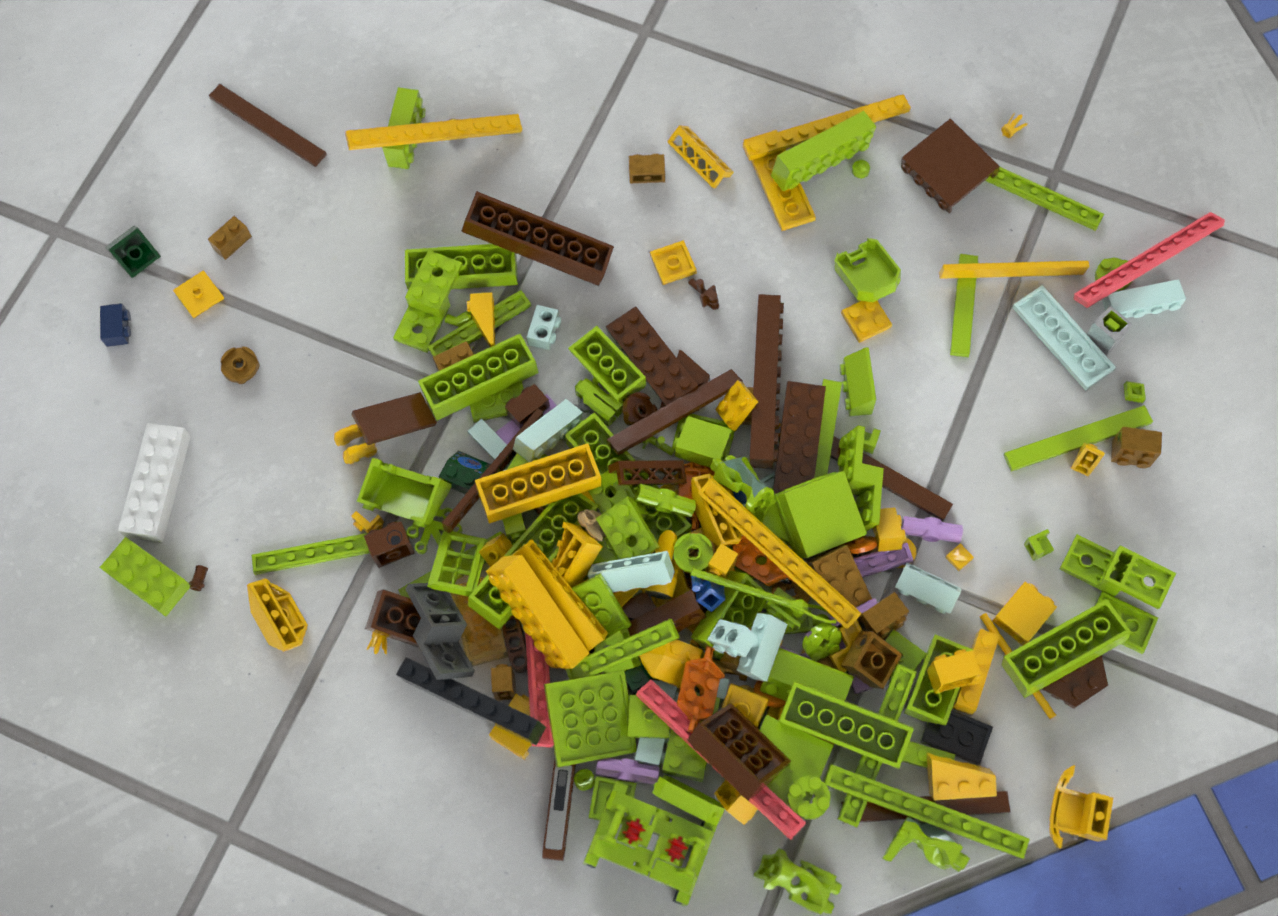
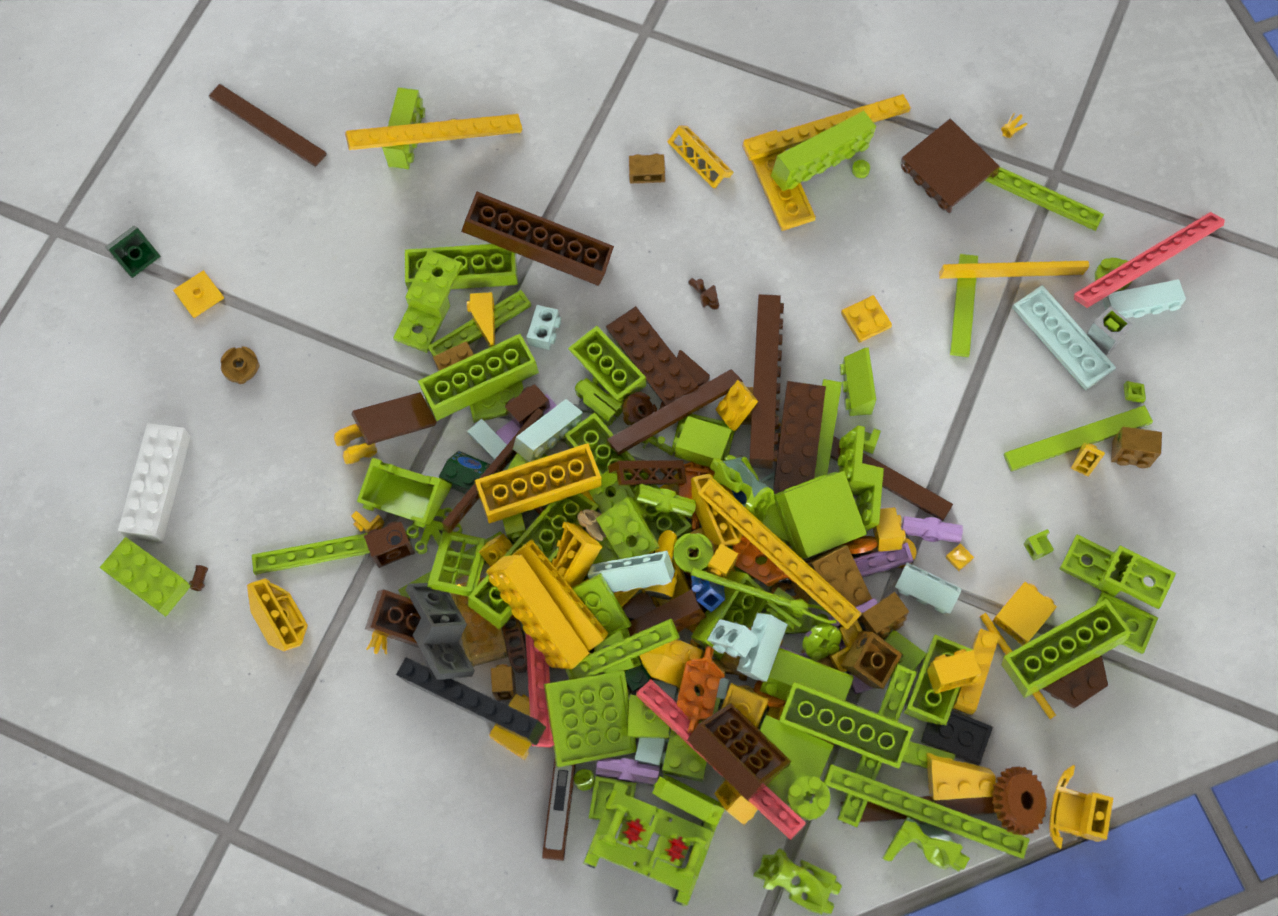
dark blue brick [100,303,131,347] -> none
pearl gold brick [208,215,252,260] -> none
lime arm [445,311,472,327] -> none
yellow plate [650,240,697,285] -> none
lime piece [835,238,901,302] -> none
none -> dark orange gear [992,766,1047,835]

